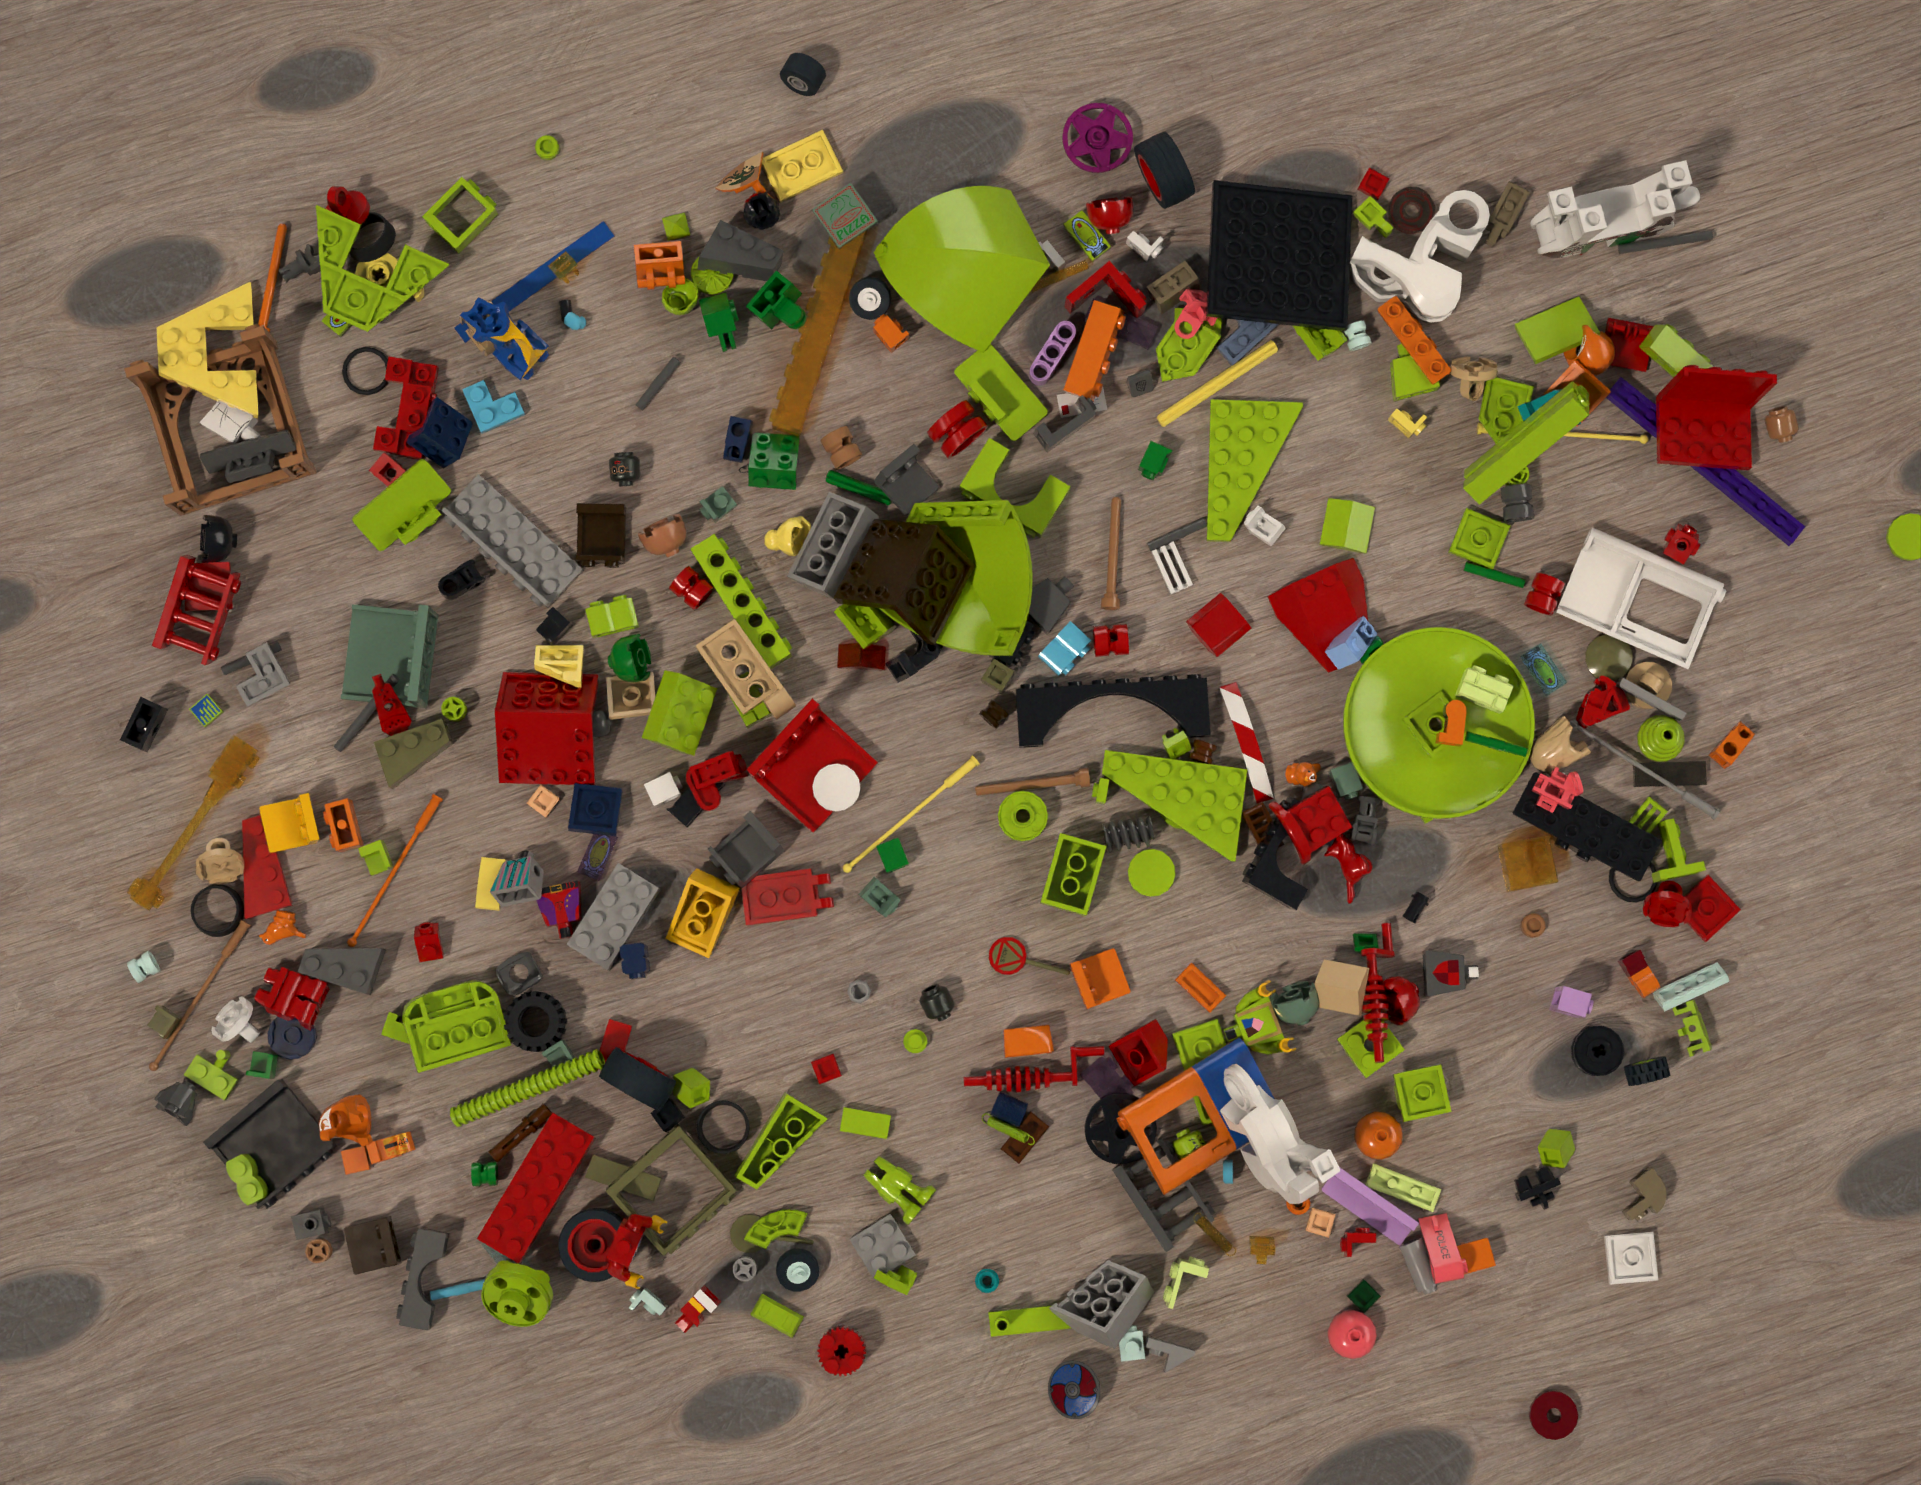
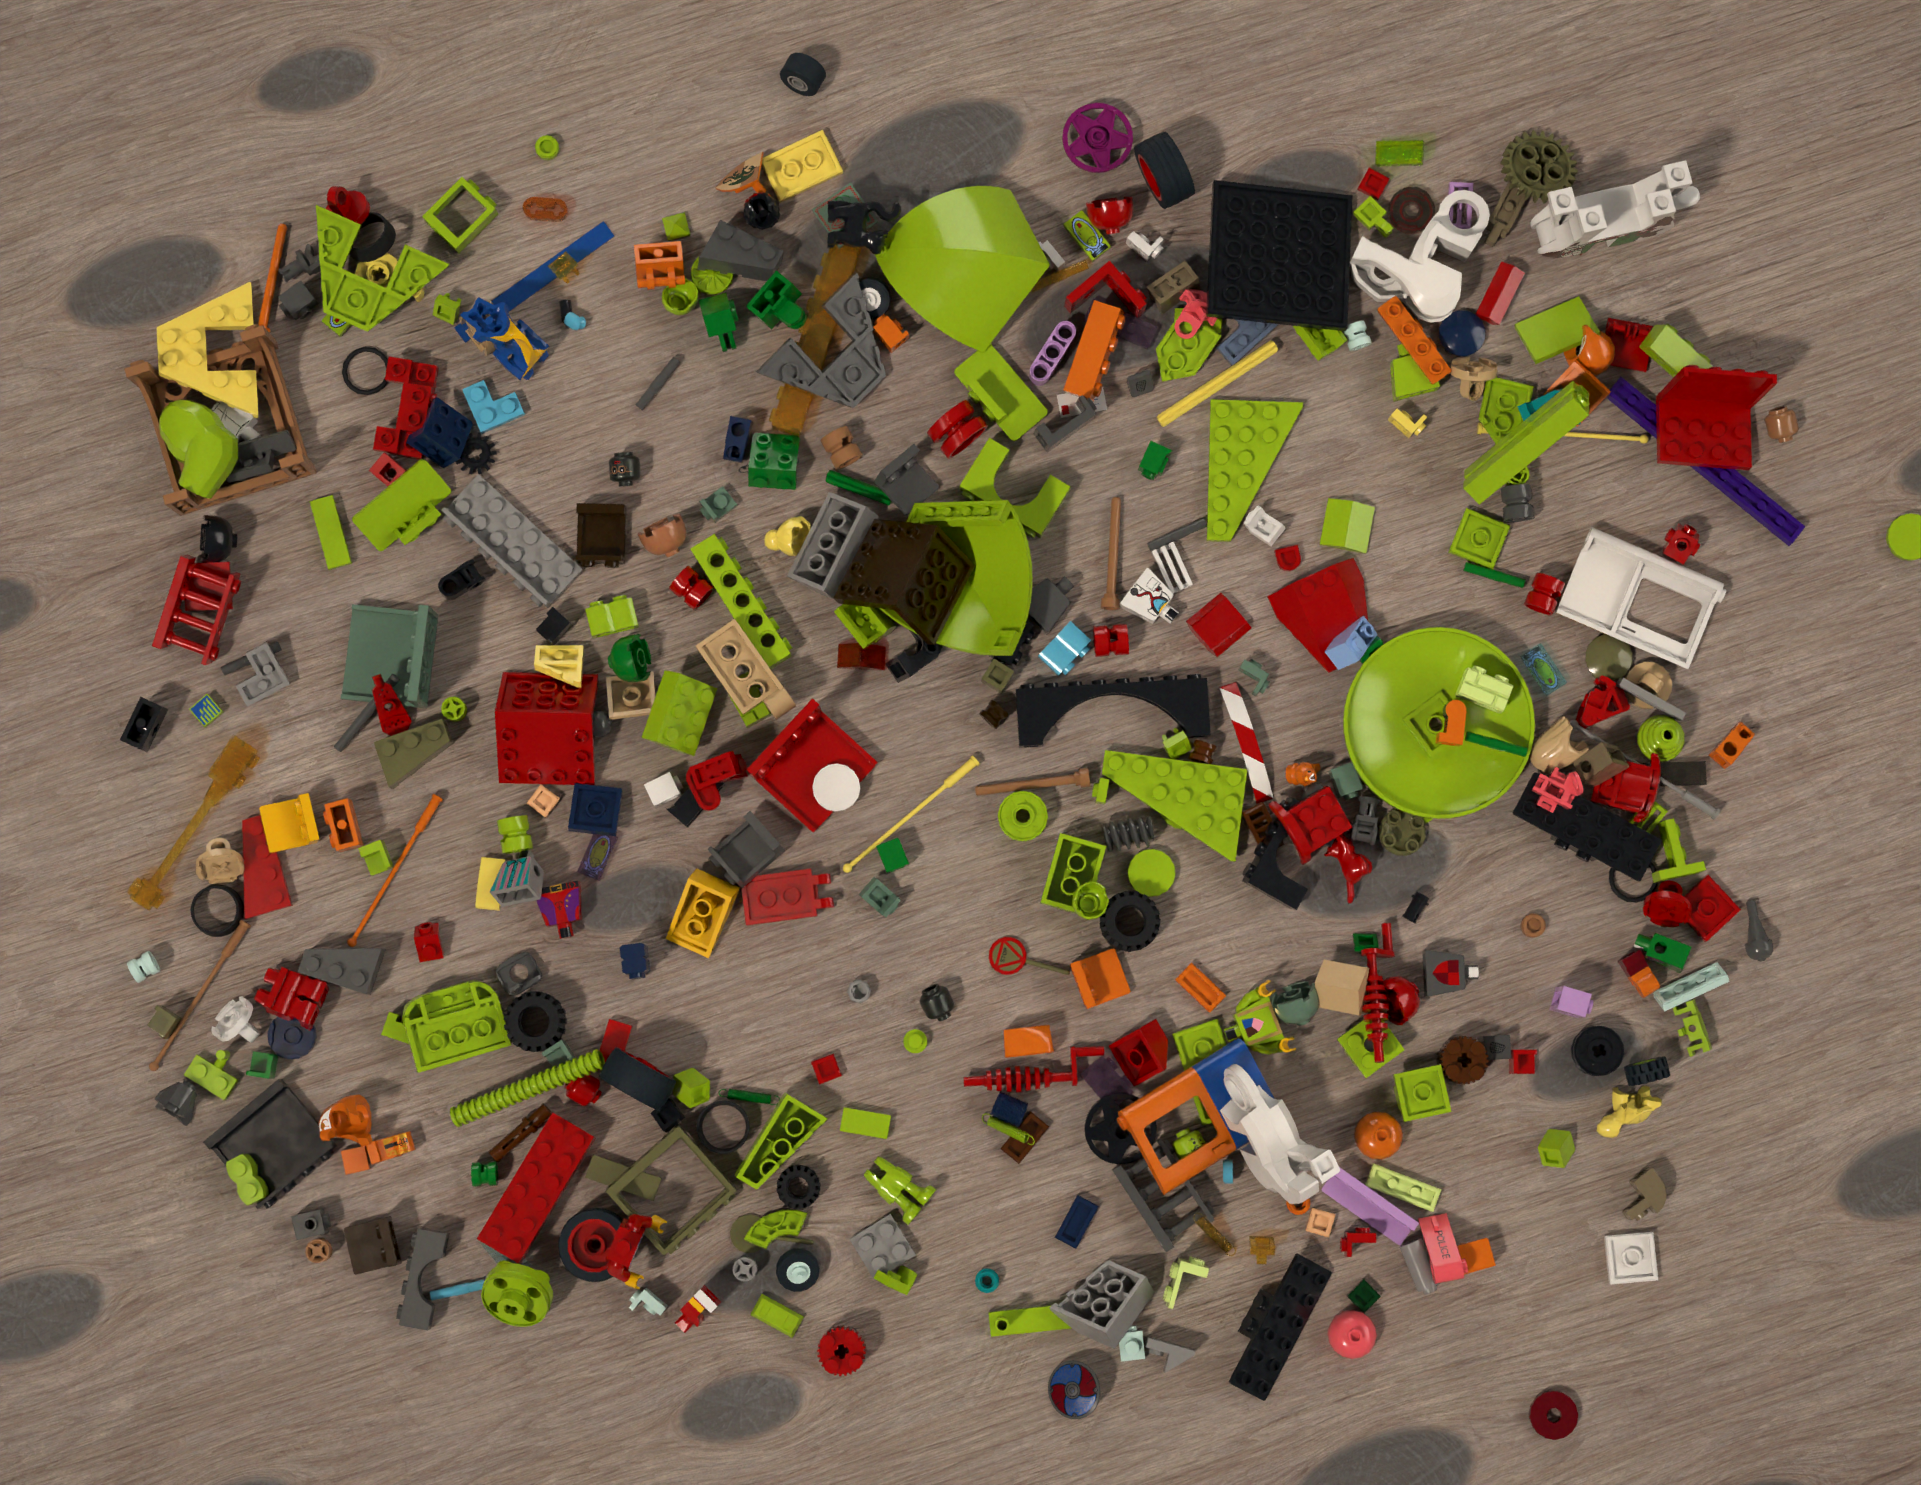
orange animal [259,910,306,945] -> none
light grey brick [566,863,661,971] -> none
clear yellow slope [1498,835,1558,892] -> none
black hips [1514,1166,1561,1210] -> none
dark grey bar [1618,230,1713,254] -> none
none -> lime piece [159,399,239,499]
none -> dark grey brick [278,280,319,320]
none -> lime tile [309,495,352,570]
none -> lime tile [432,293,461,325]
none -> black gear [456,433,497,475]
none -> lime wheel [497,815,533,854]
none -> clear orange beam [523,197,568,222]
none -> red head [564,1074,602,1106]
none -> green piece [718,1088,780,1105]
none -> dark grey wing [756,273,886,408]
none -> black tyre [777,1165,821,1209]
none -> black animal [827,201,901,255]
none -> dark blue tile [1055,1195,1099,1249]
none -> lime hair [1072,881,1109,920]
none -> black tyre [1099,891,1161,952]
none -> white torso [1119,568,1179,624]
none -> black bracket [1229,1253,1332,1401]
none -> sand green bracket [1238,659,1270,697]
none -> red tile [1274,545,1301,572]
none -> clear neon green plate [1375,140,1424,167]
none -> olive dish [1379,809,1426,856]
none -> reddish brown brick [1437,1036,1489,1085]
none -> dark blue dish [1439,310,1485,357]
none -> lavender tile [1448,182,1473,229]
none -> red piece [1476,261,1525,325]
none -> dark grey slope [1483,1035,1512,1060]
none -> olive gear [1500,130,1578,204]
none -> red panel [1509,1050,1537,1074]
none -> dark tan torso [1573,742,1629,786]
none -> red piece [1591,753,1661,822]
none -> light yellow animal [1597,1085,1662,1138]
none -> green torso [1633,933,1691,973]
none -> dark grey piece [1745,900,1773,962]

